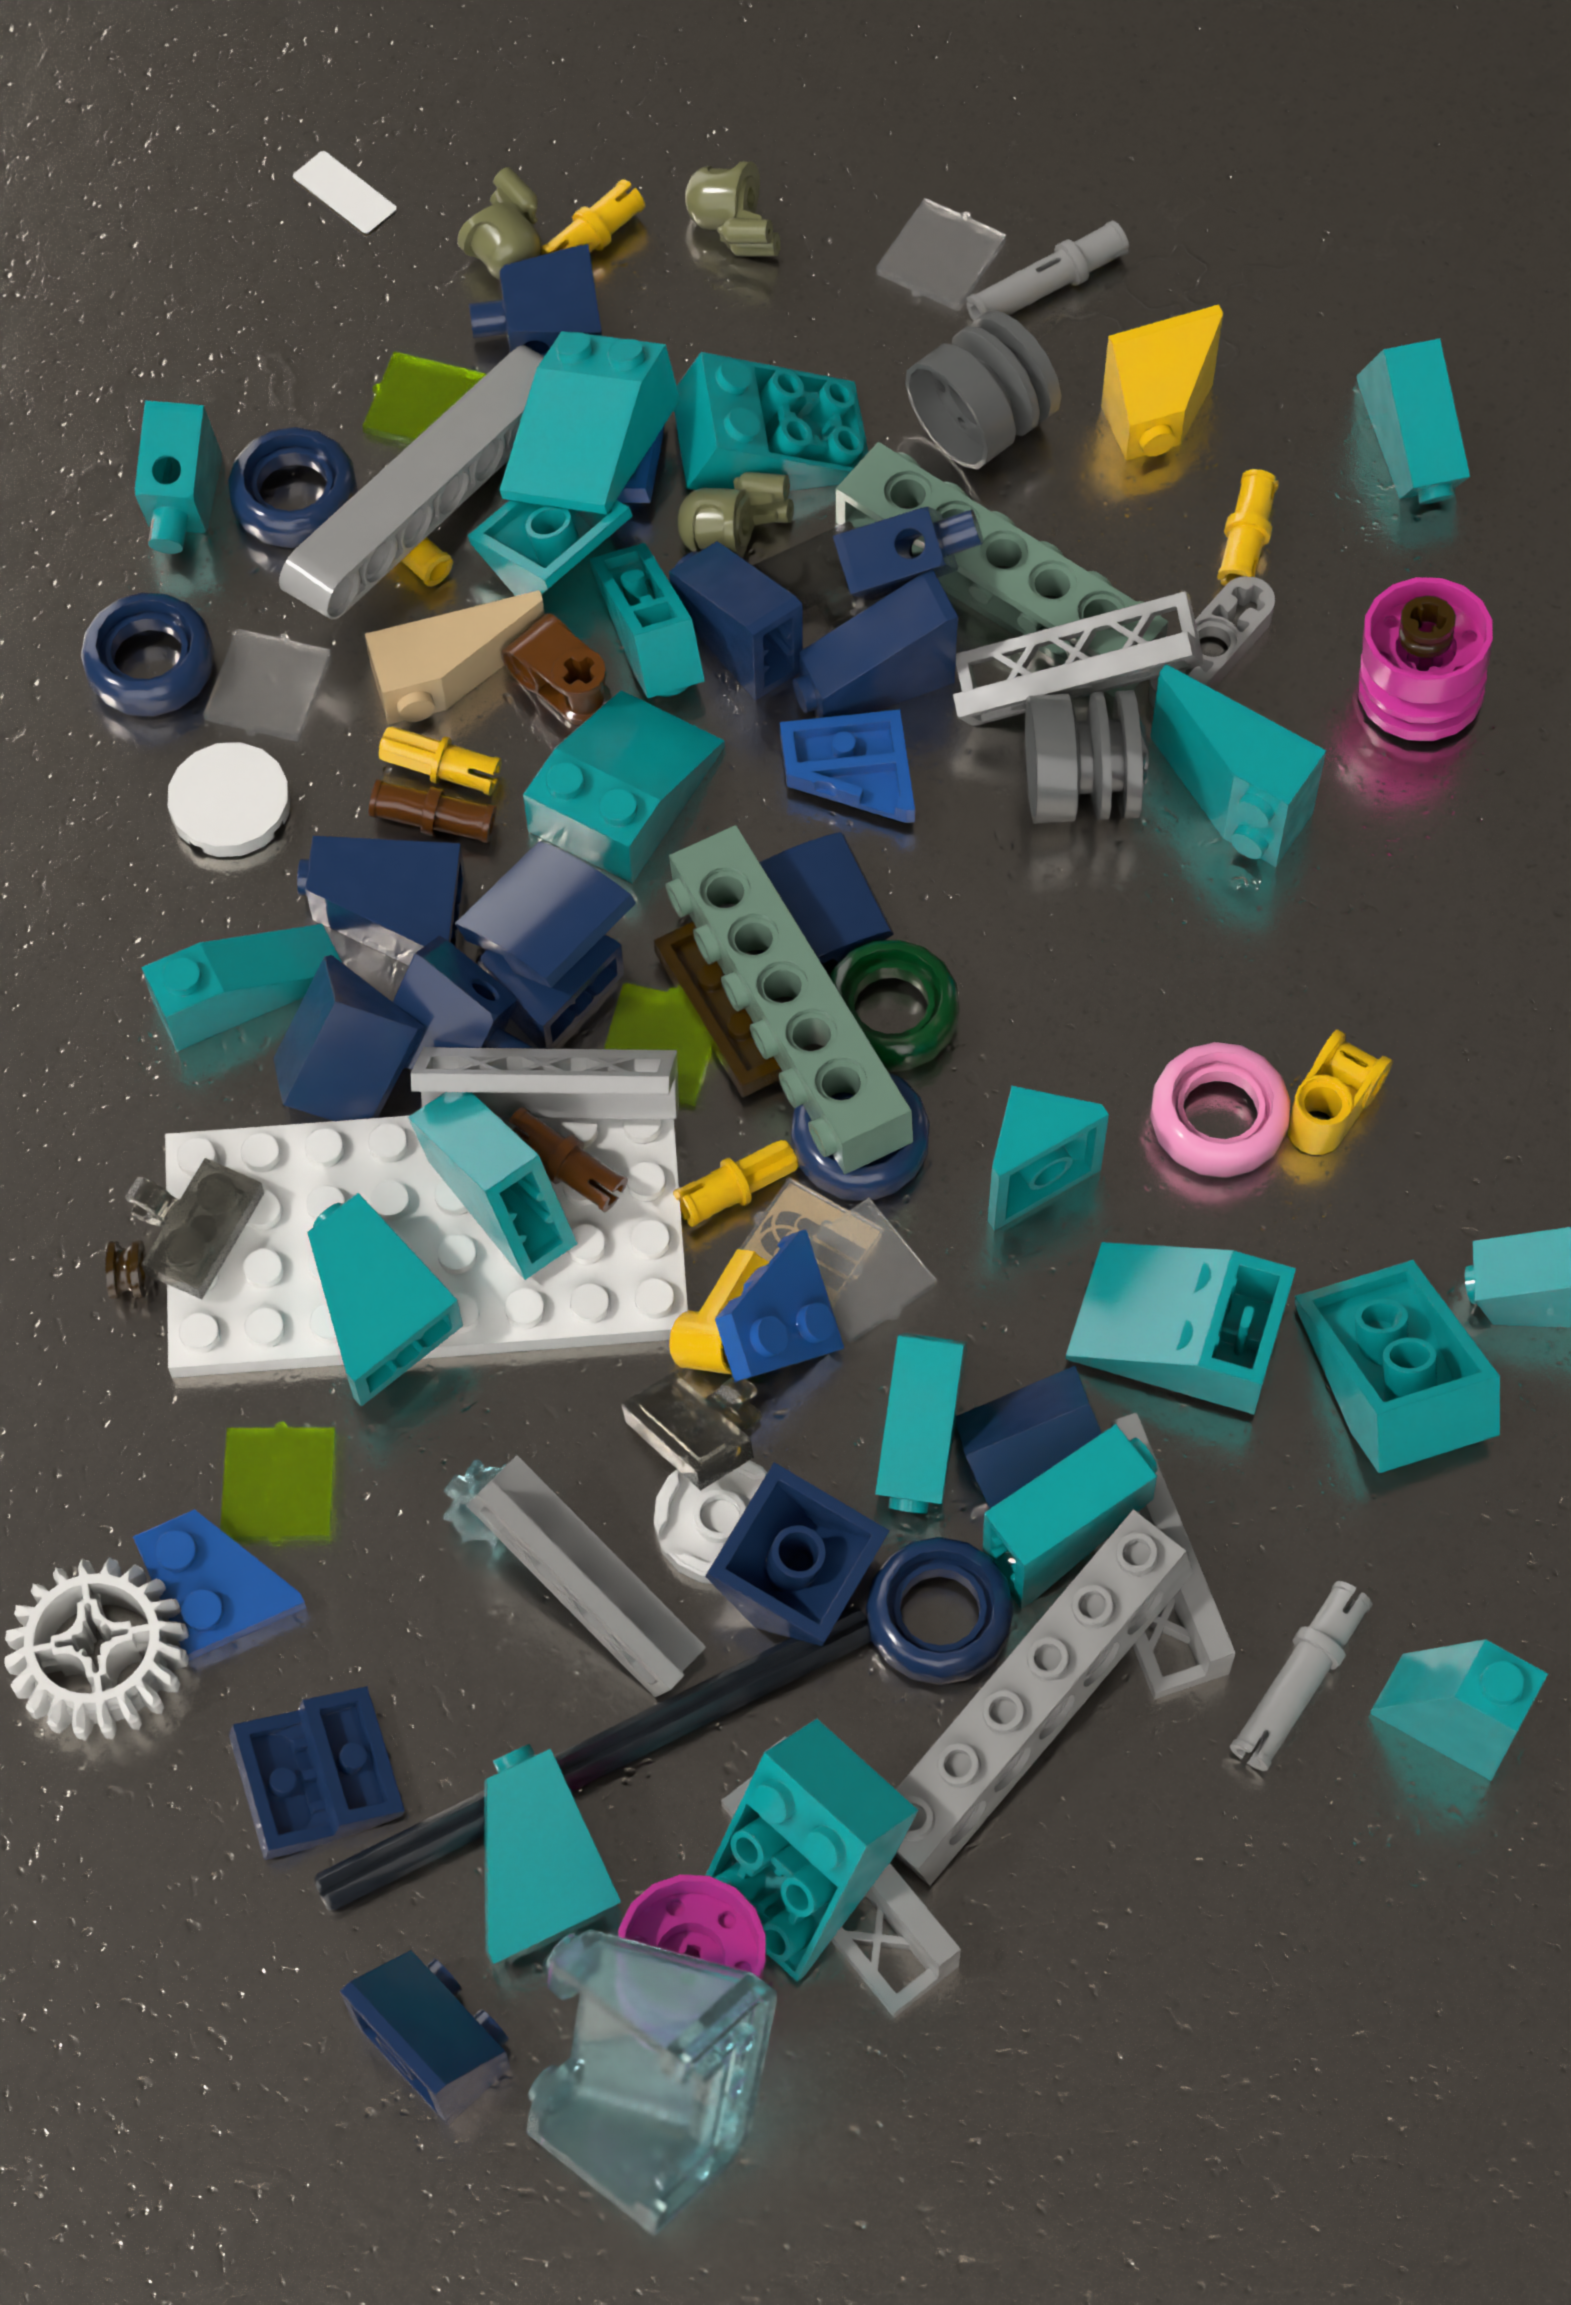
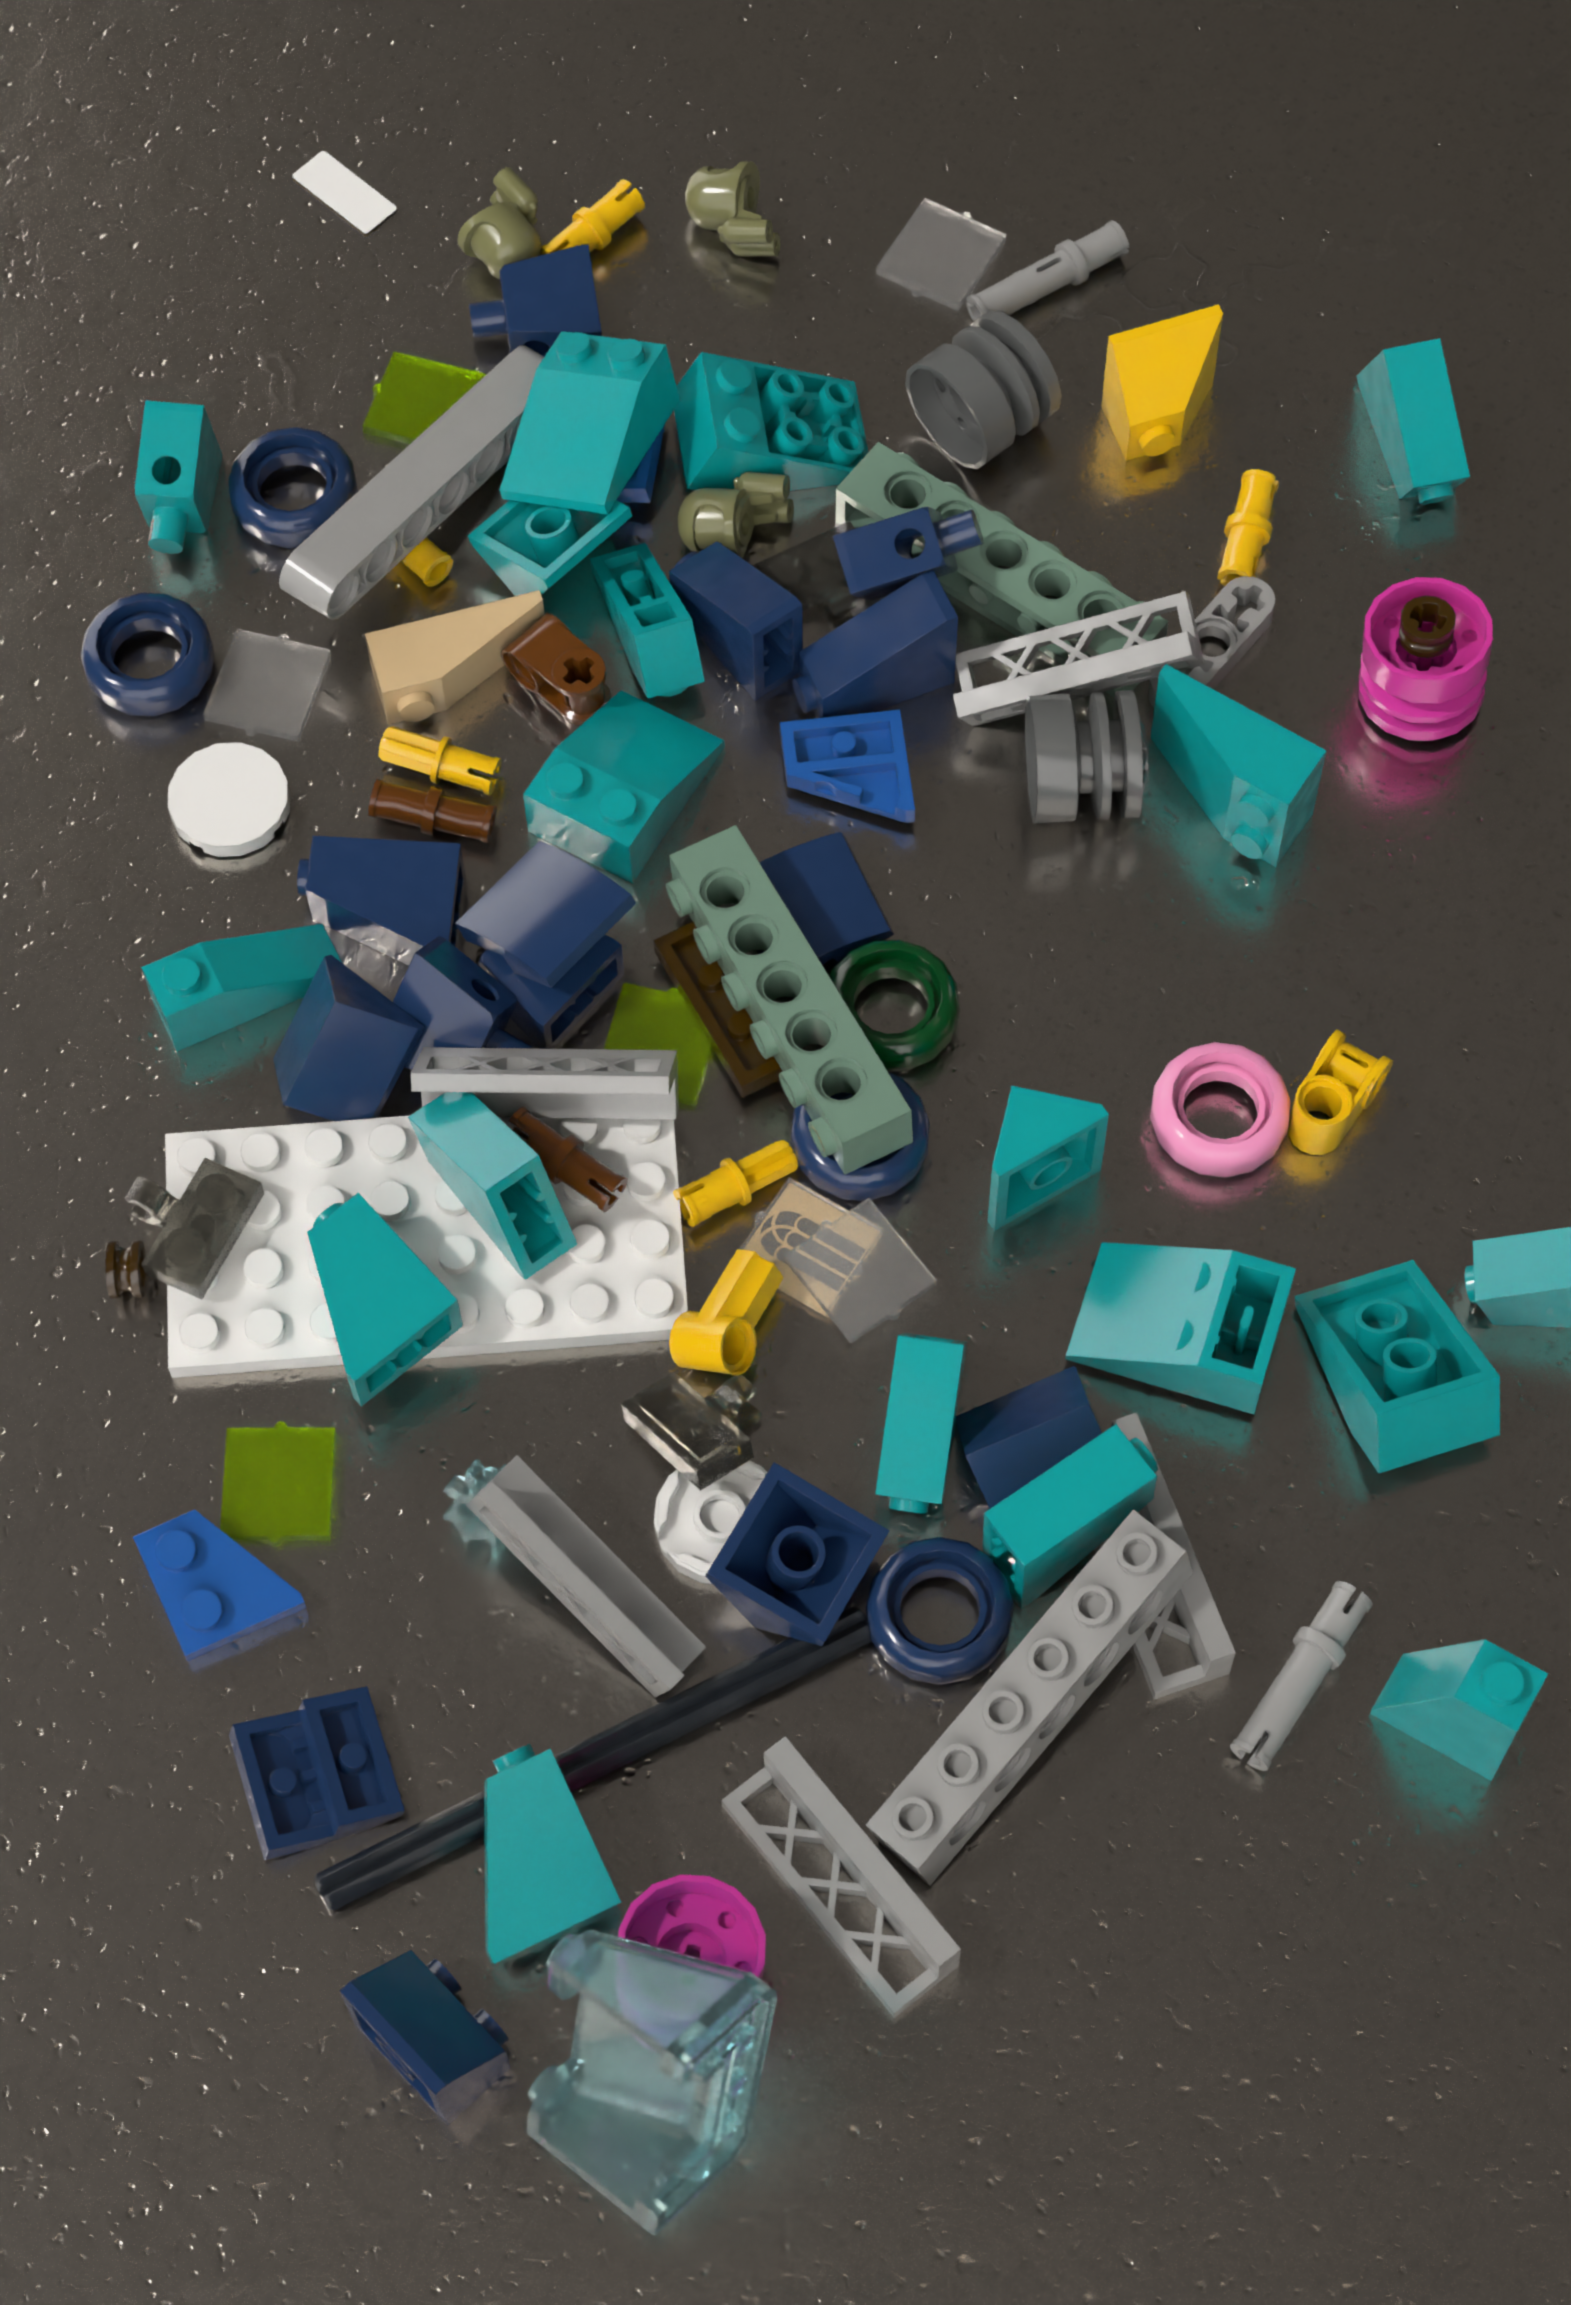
white gear [4,1557,189,1741] -> none
teal slope [705,1719,919,1981] -> none
blue wing [715,1229,845,1382] -> none

